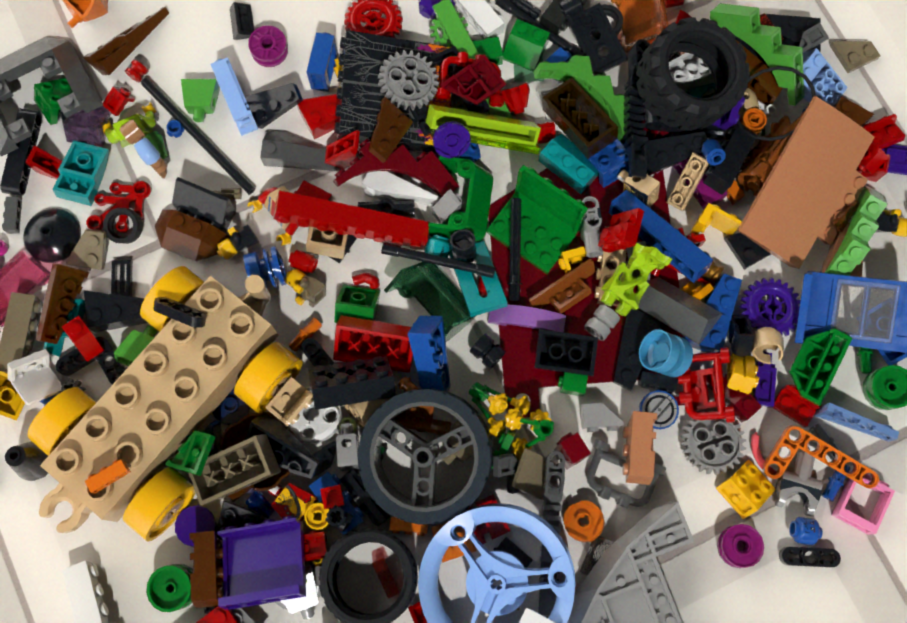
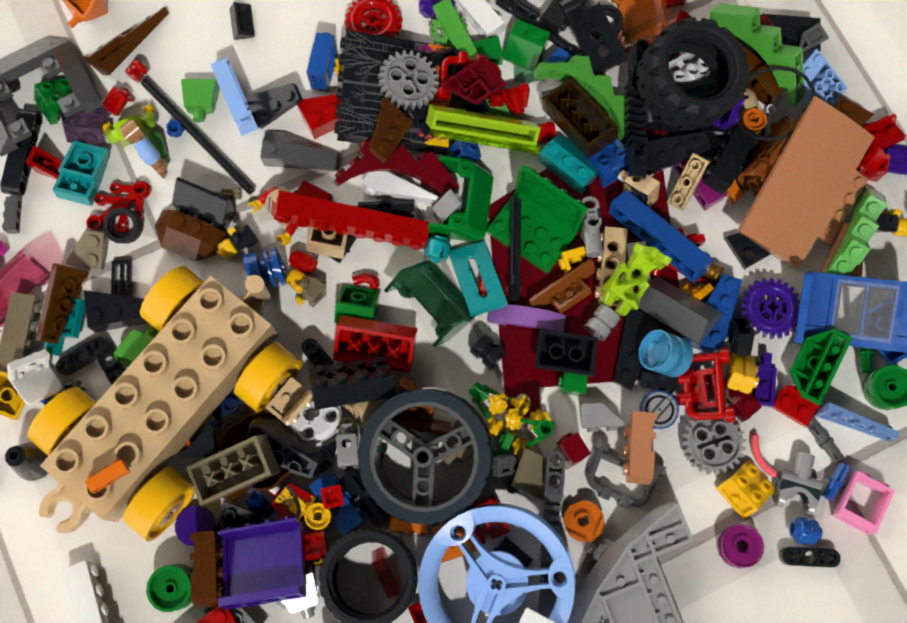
black dish [23,209,81,263] -> none
red slope [62,316,104,362] -> none
black beam [153,297,207,328] -> none
green wing [165,430,215,476] -> none
magenta wheel [248,26,288,67] -> none
orange axle [289,317,322,352] -> none
red slope [325,130,360,169] -> none
black piece [325,505,353,532] -> none
black piece [381,243,496,278] -> none
blue wedge [407,316,451,391] -> none
dark purple tile [433,121,471,159] -> none
black wheel [451,229,477,263] -> none
red plate [598,208,644,253] -> none
yellow bracket [689,203,742,236] -> none
blue brick [702,139,726,165] -> none
tan helmet [752,327,784,364] -> none
orange beam [763,425,879,488] -> none
dark tan wing [830,41,880,74] -> none
reddish brown piece [833,200,859,232] -> none

